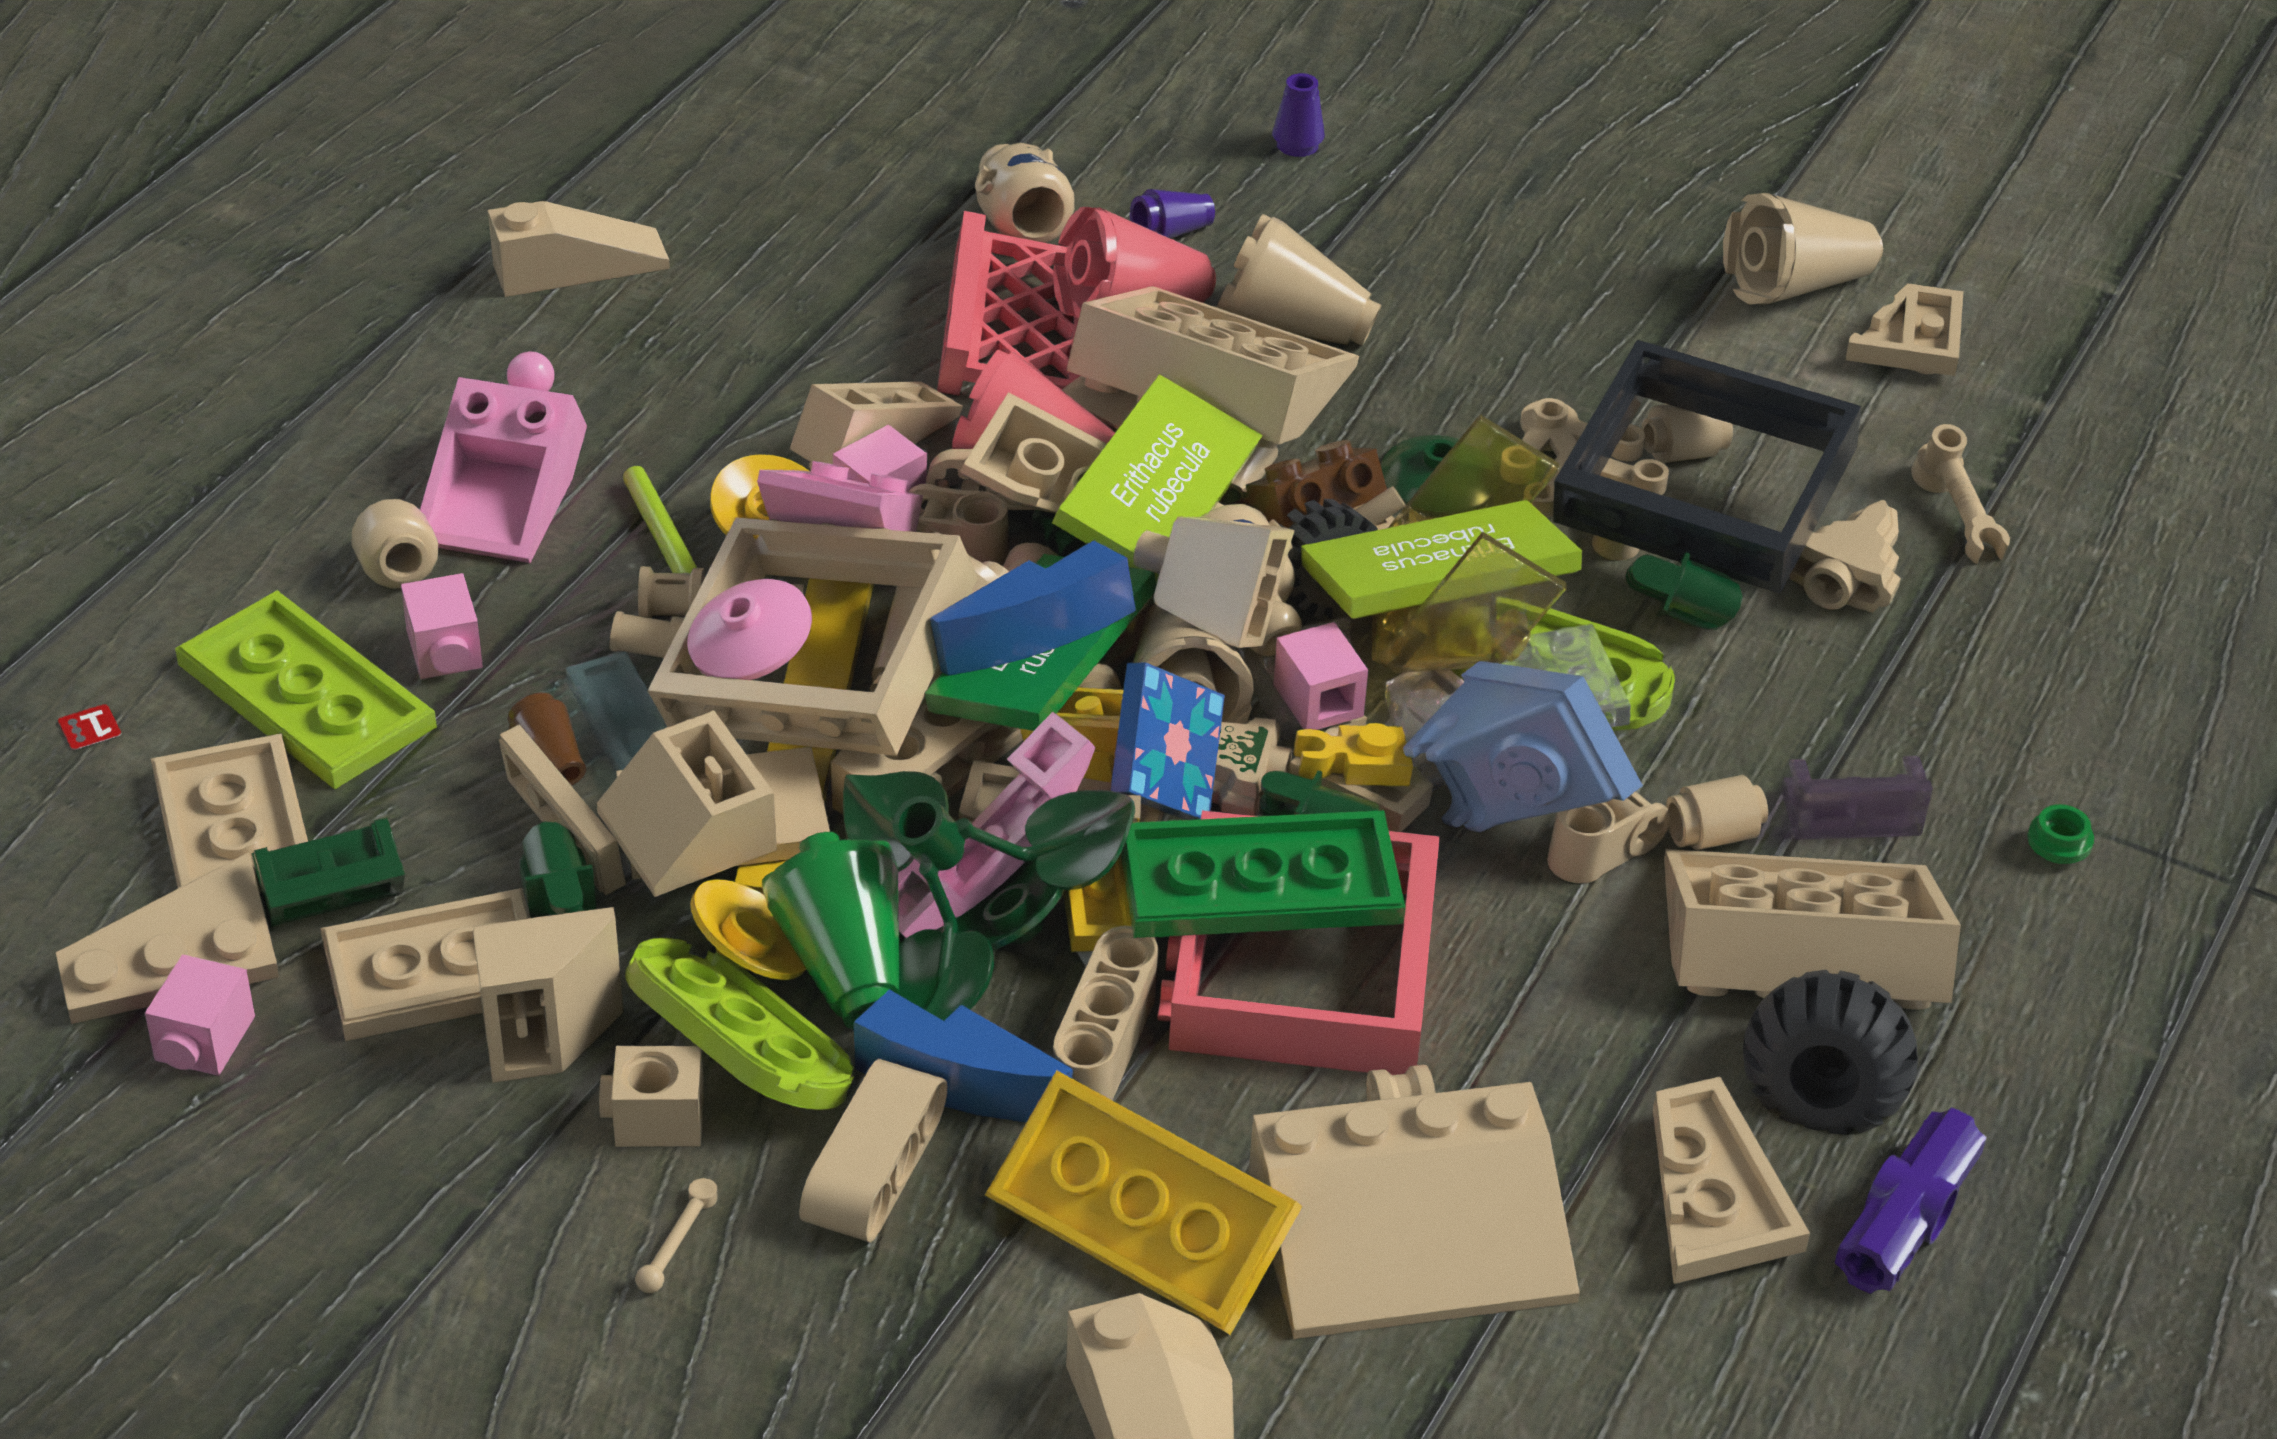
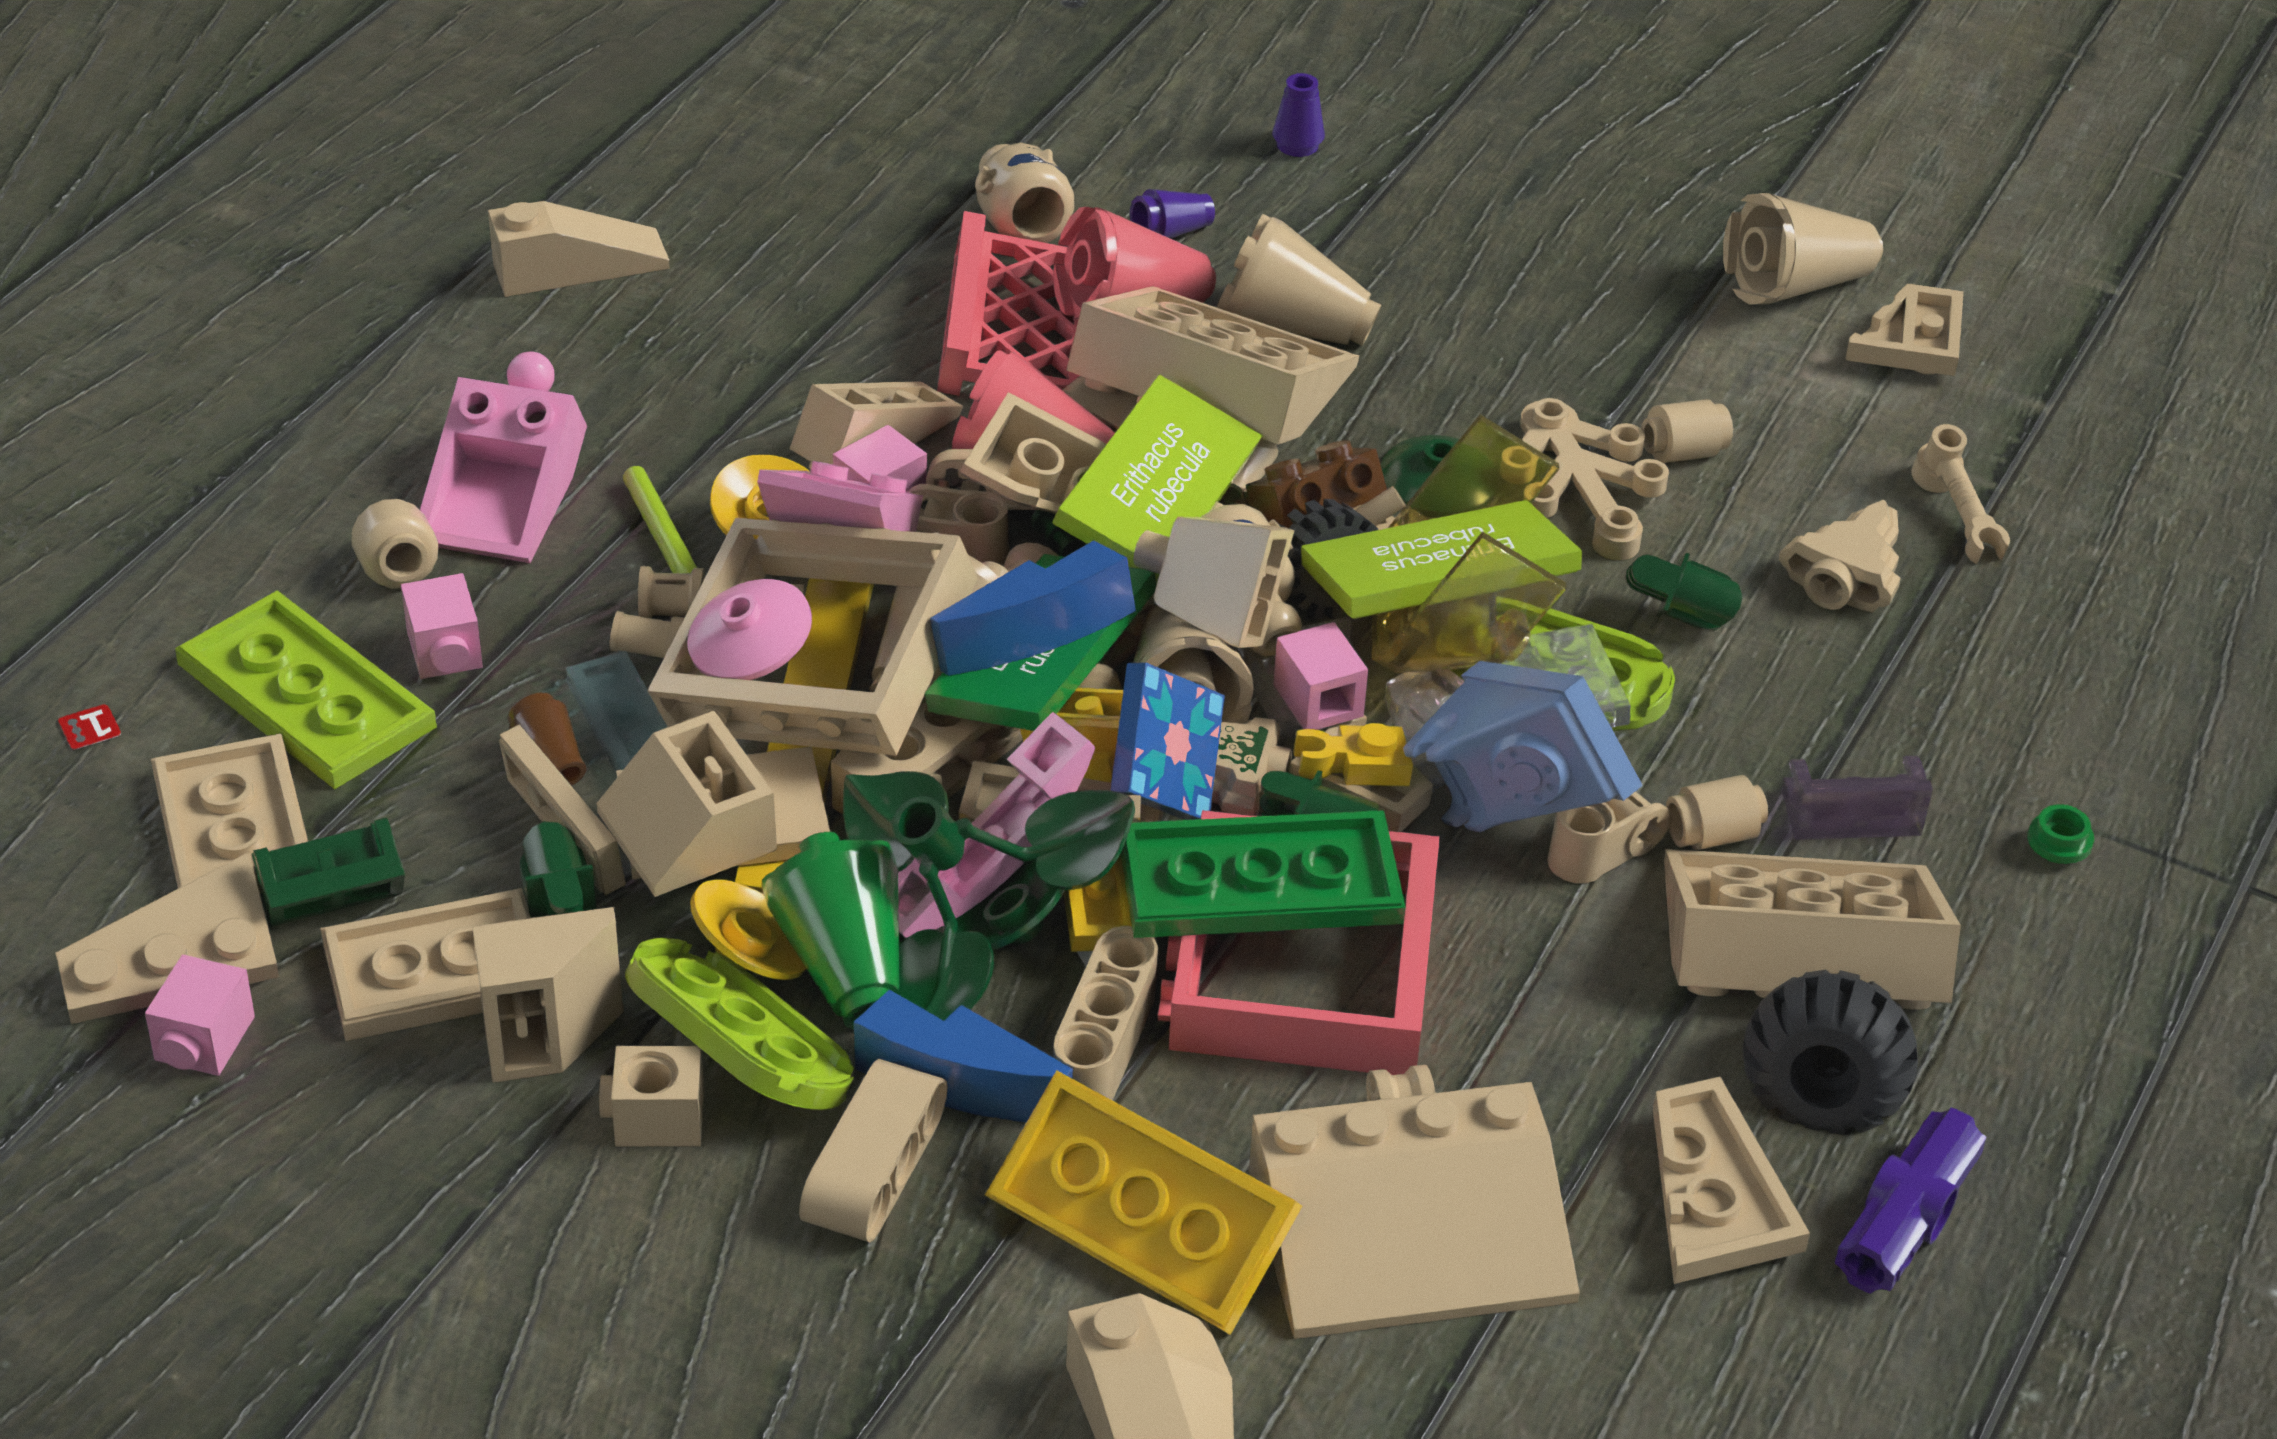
tan hinge [635,1178,718,1293] -> none
black window [1553,340,1862,594] -> none

